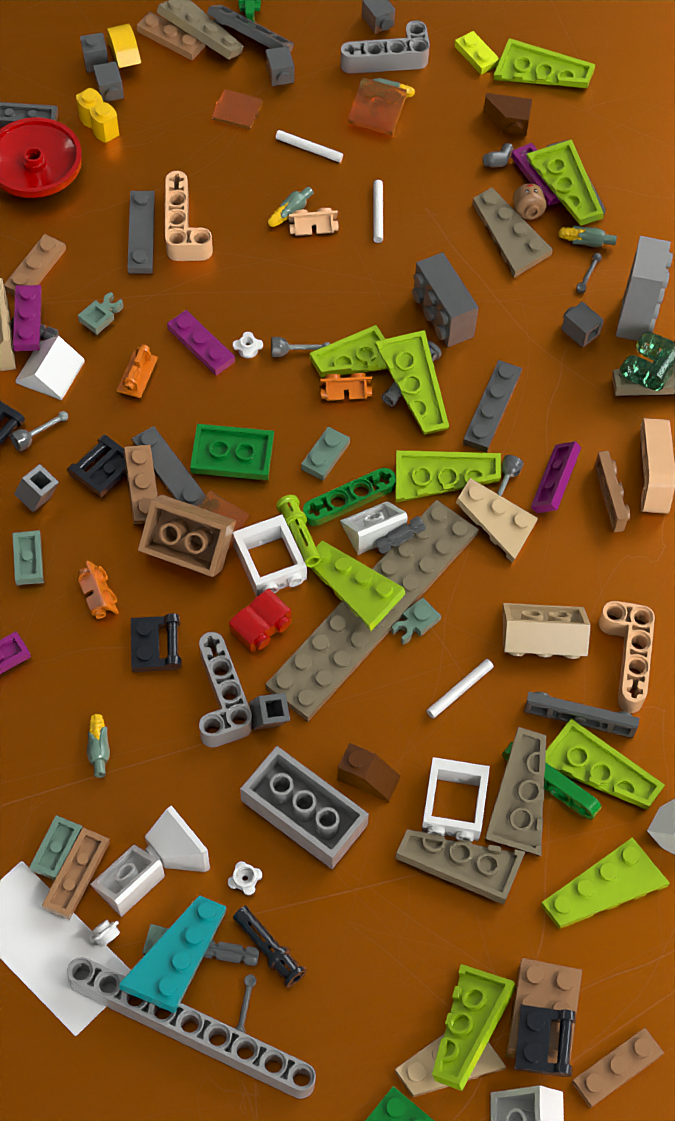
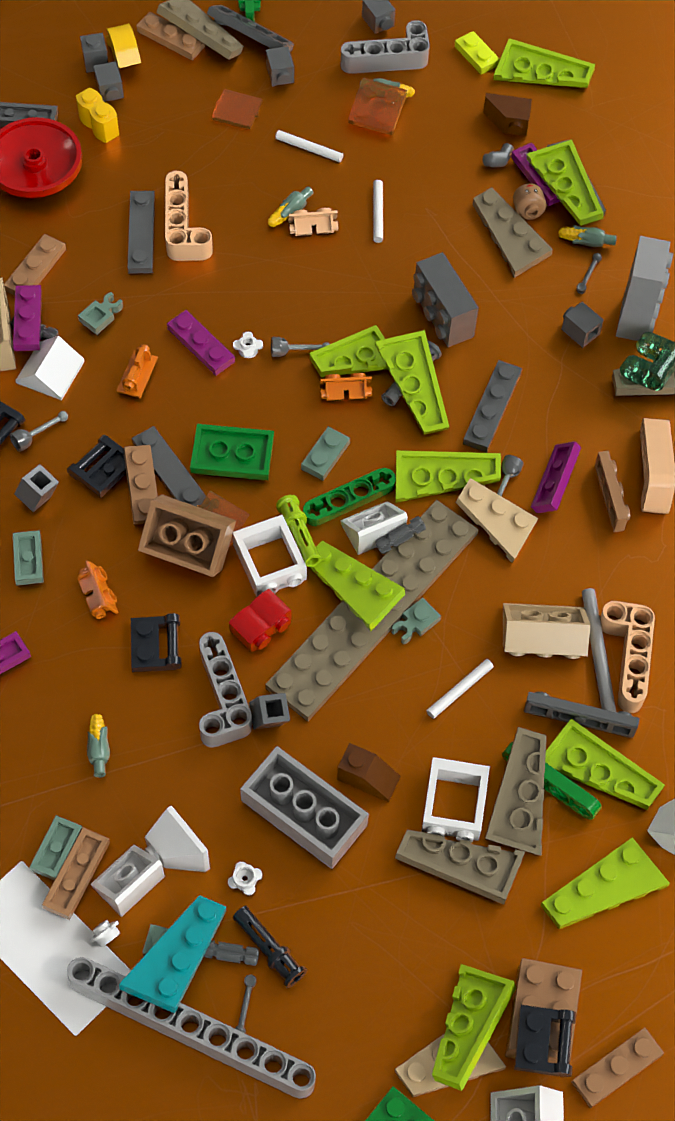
none -> light grey piece [582,588,616,712]

